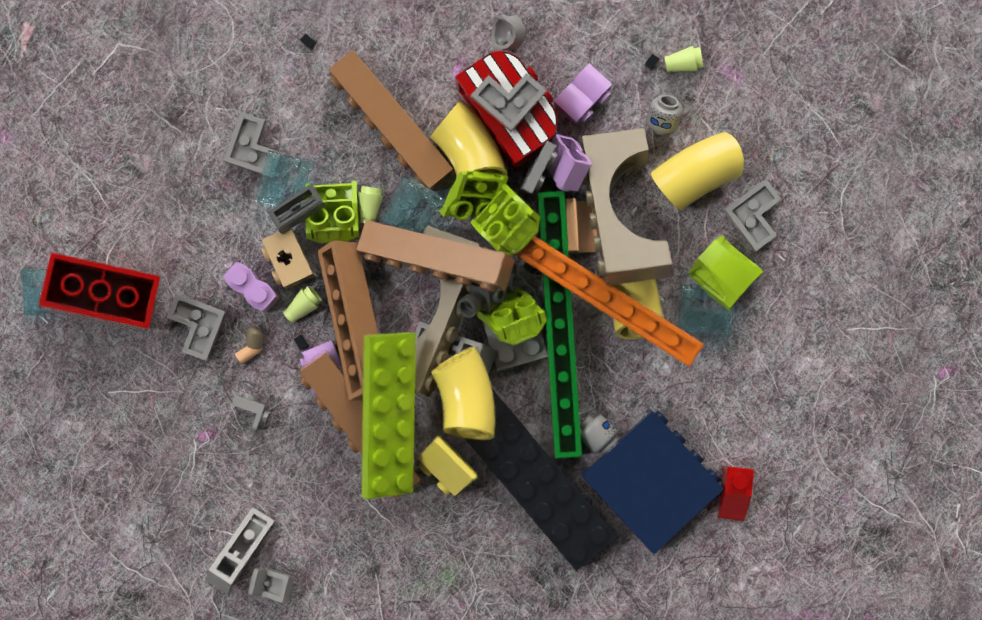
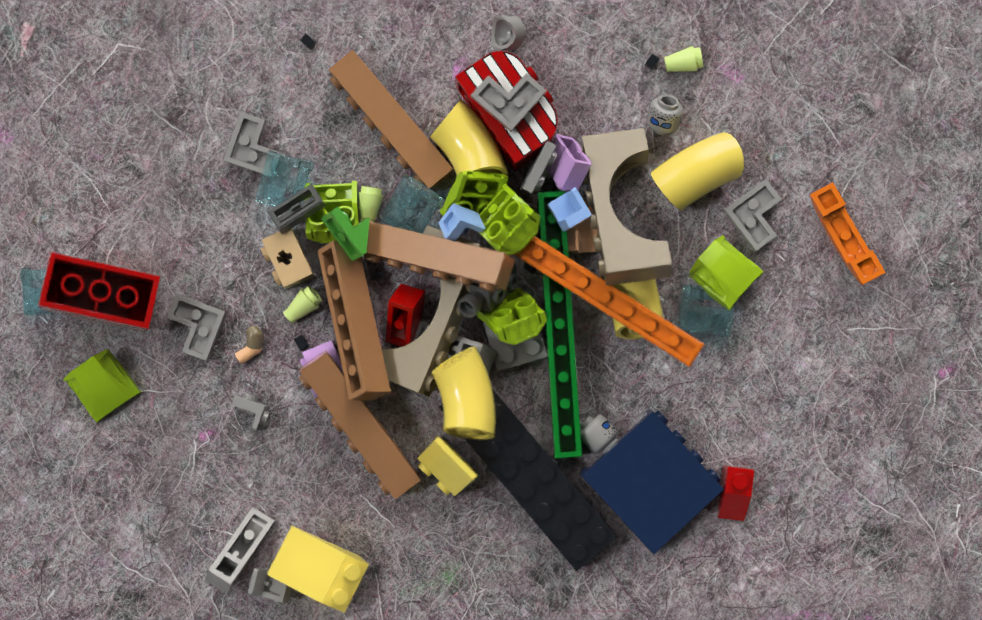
lavender brick [223,262,280,313] -> none
lime plate [362,332,416,500] -> none
lavender brick [553,63,612,125] -> none
none -> lime slope [63,349,141,422]
none -> light yellow slope [267,526,369,613]
none -> bright green slope [321,206,370,261]
none -> red slope [385,283,425,347]
none -> light blue panel [439,203,485,241]
none -> light blue panel [548,188,592,232]
none -> orange slope [809,182,886,285]

